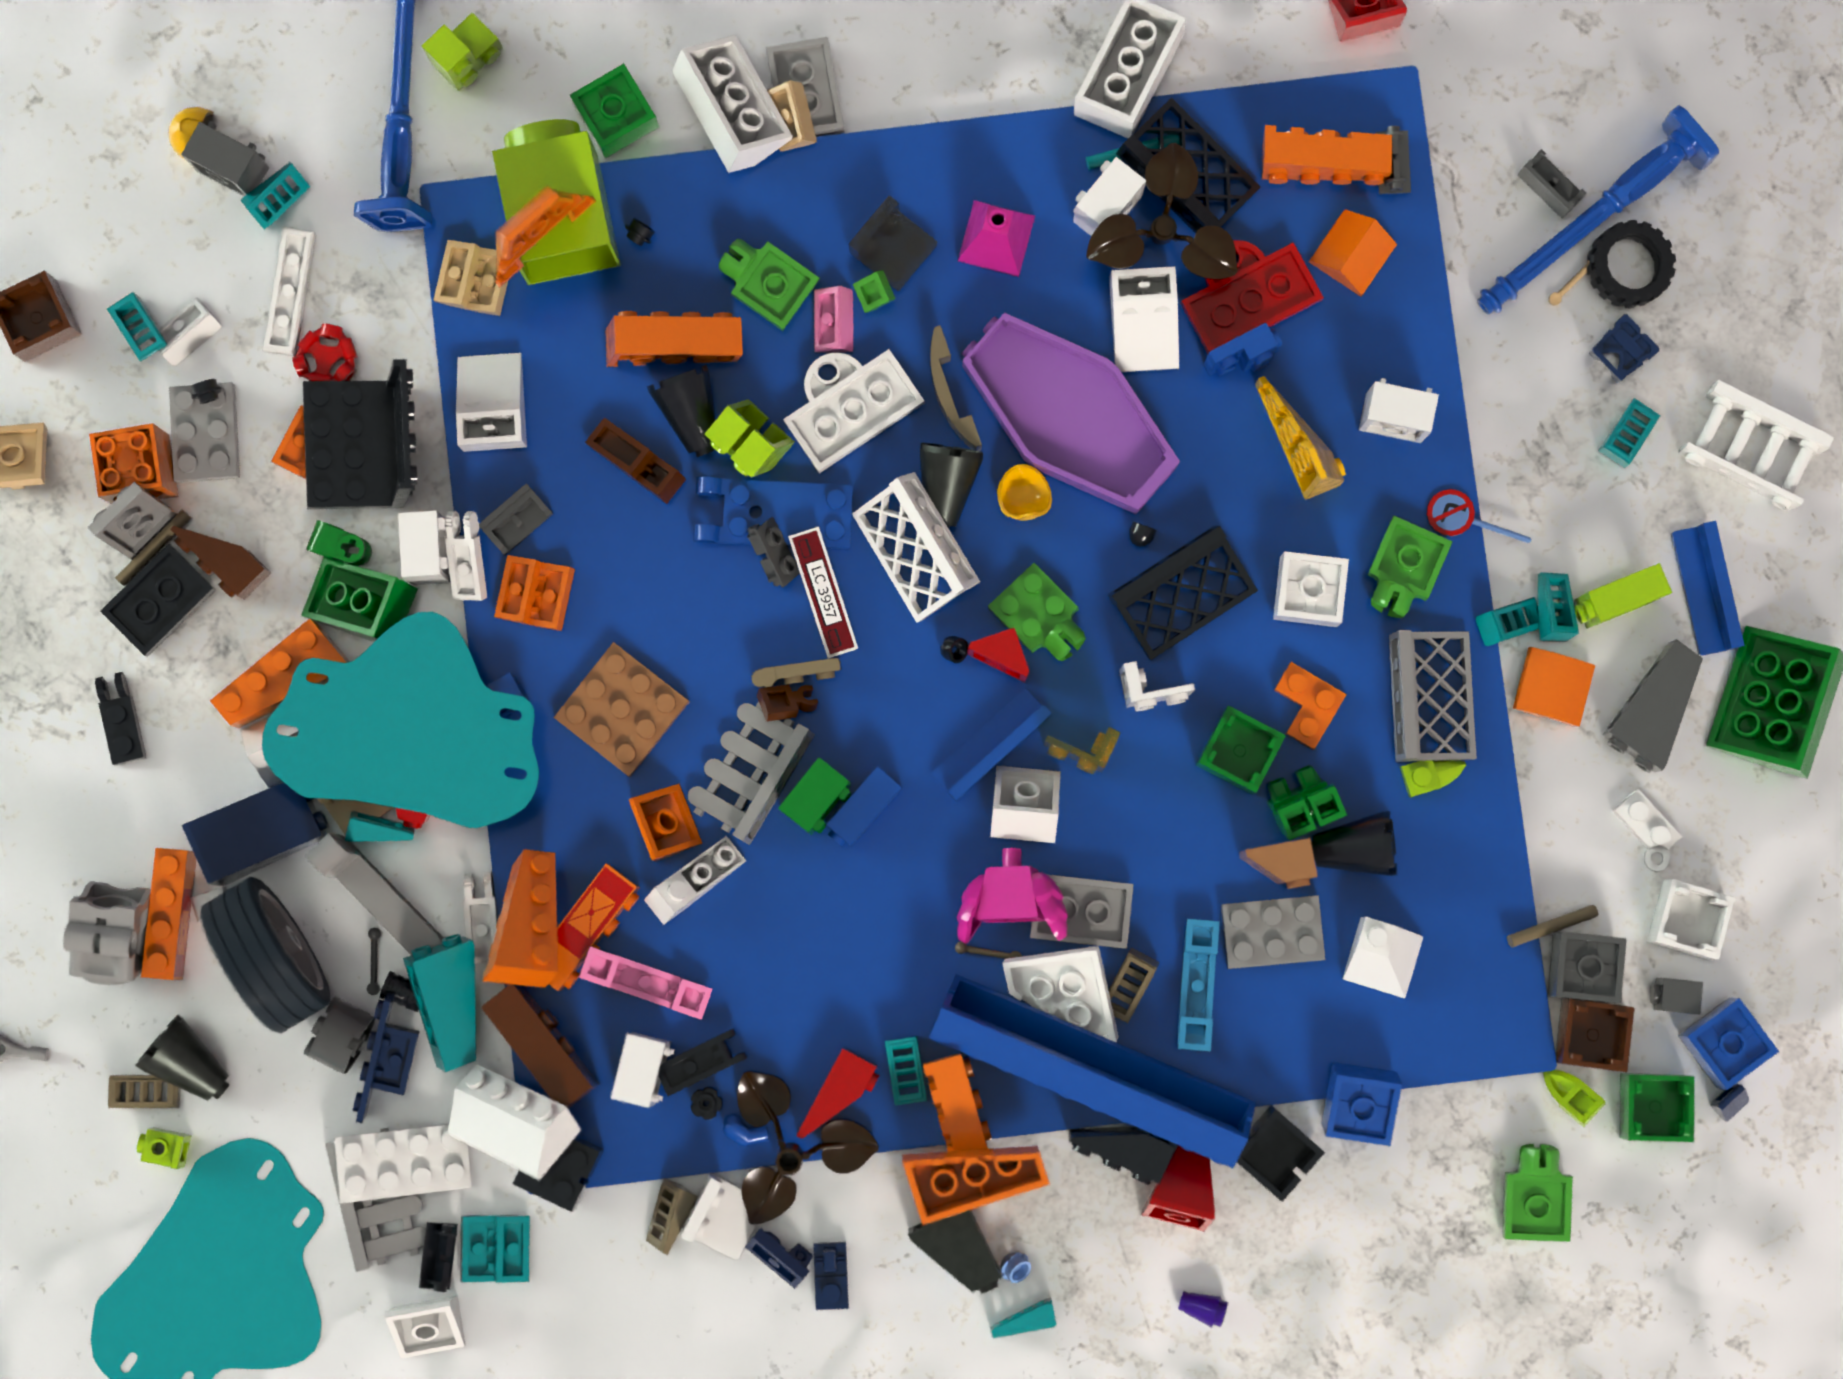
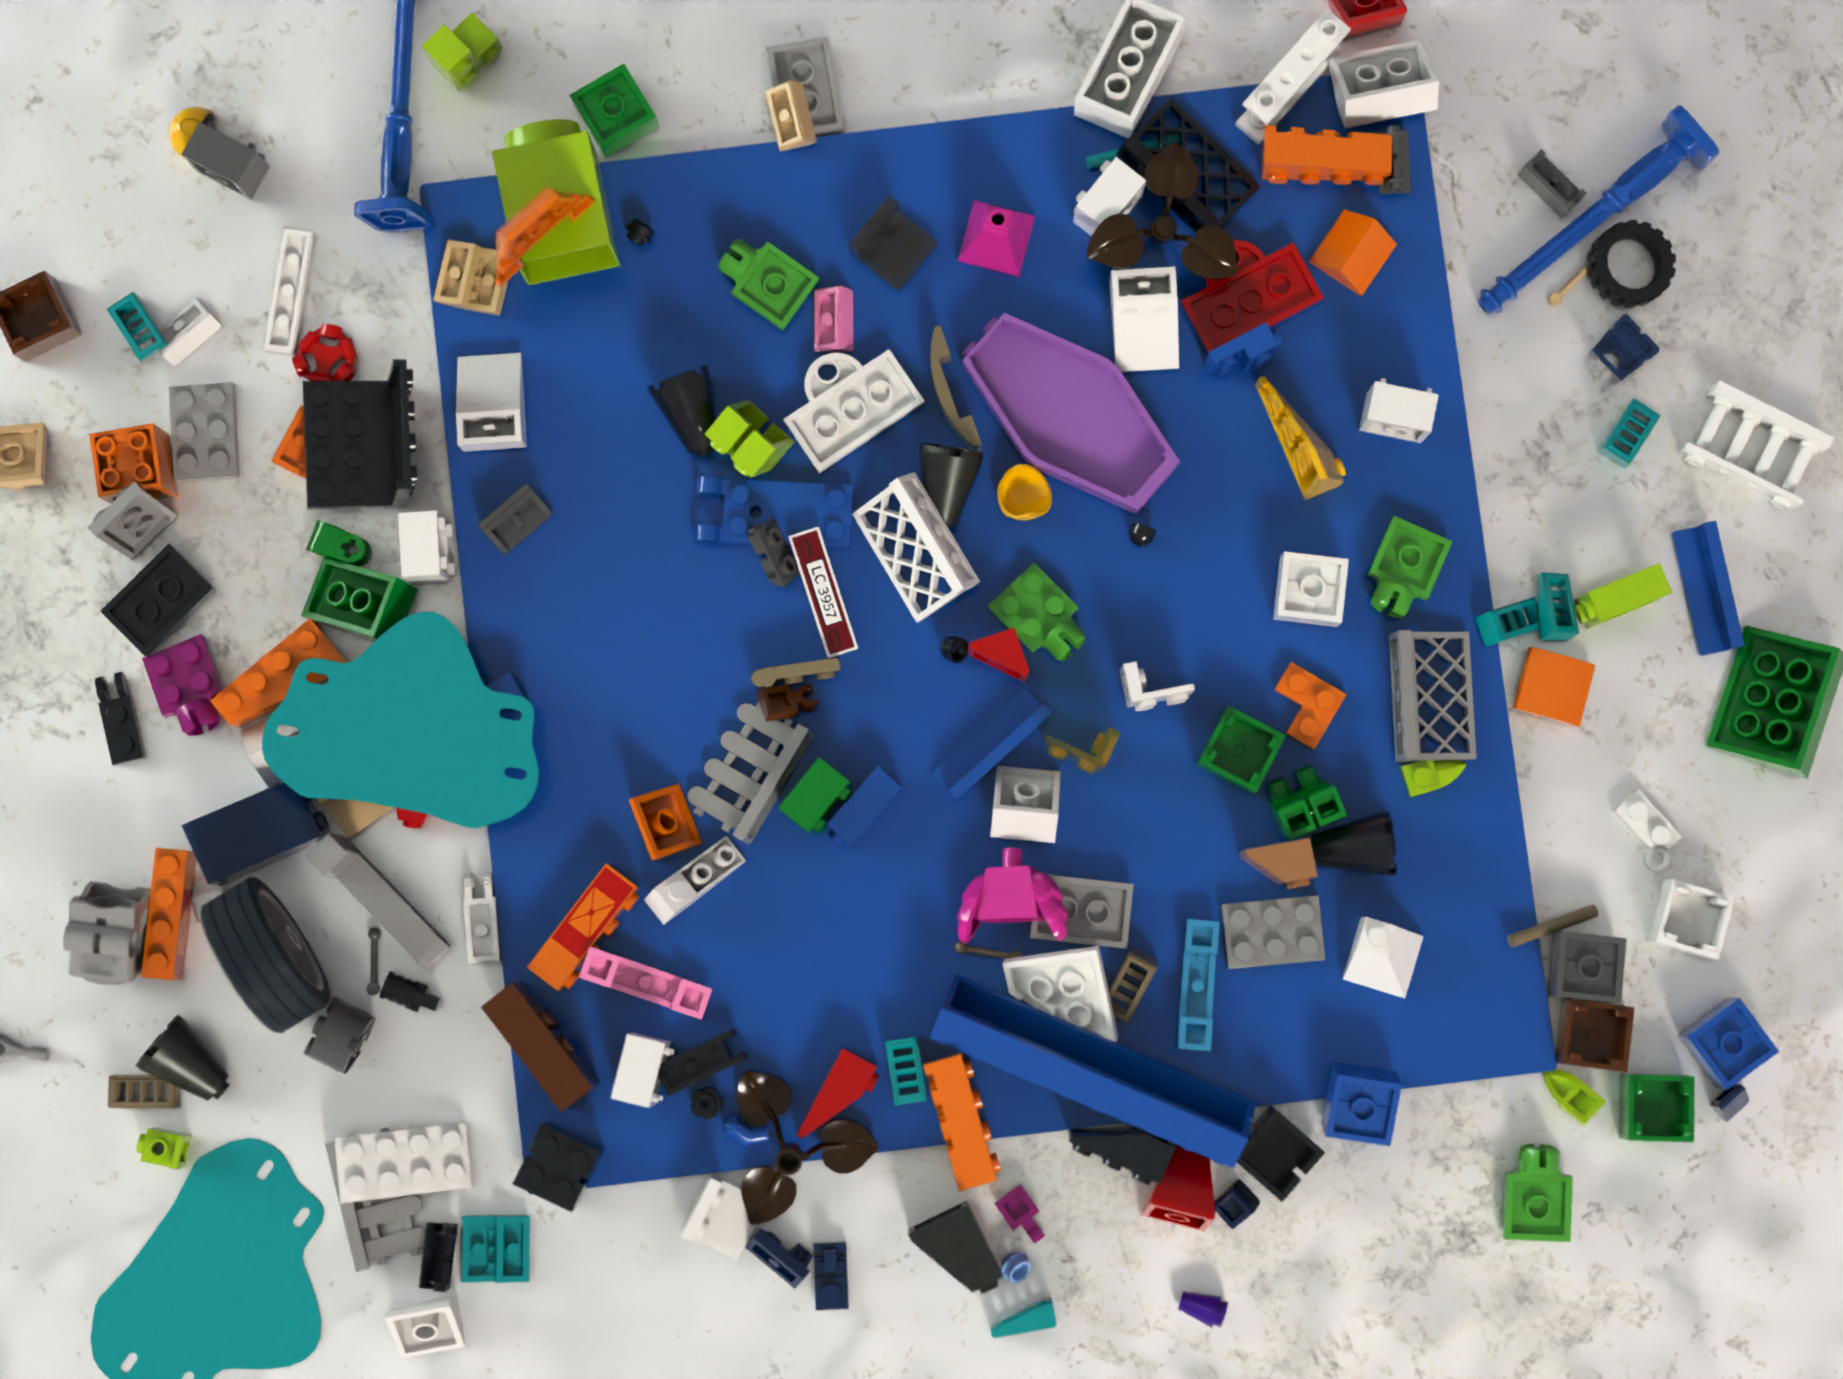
dark tan bar [115,509,191,586] -> none
reddish brown slope [170,526,271,600] -> none
black plate [191,379,222,404] -> none
teal slope [241,162,310,230] -> none
teal slope [344,811,414,842] -> none
dark blue bracket [353,992,420,1123] -> none
teal slope [403,934,476,1072] -> none
white hinge [445,511,487,601] -> none
white slope [448,1064,581,1180] -> none
orange wedge [482,849,558,988] -> none
orange slope [494,555,575,631] -> none
medium nougat plate [553,642,689,777] -> none
reddish brown slope [585,418,686,504] -> none
orange wedge [606,311,743,367] -> none
dark tan slope [646,1178,698,1255] -> none
white slope [672,35,793,173] -> none
bright green plate [853,270,896,313] -> none
orange wedge [902,1146,1050,1225] -> none
black fence [1108,526,1258,660] -> none
piece [1426,489,1531,543] -> none
dark grey slope [1603,639,1703,773] -> none
dark grey brick [1650,978,1703,1014] -> none
none -> magenta plate [142,634,223,736]
none -> magenta plate [994,1184,1045,1244]
none -> dark blue slope [1214,1179,1260,1230]
none -> white fence [1235,9,1351,145]
none -> white slope [1329,39,1439,129]

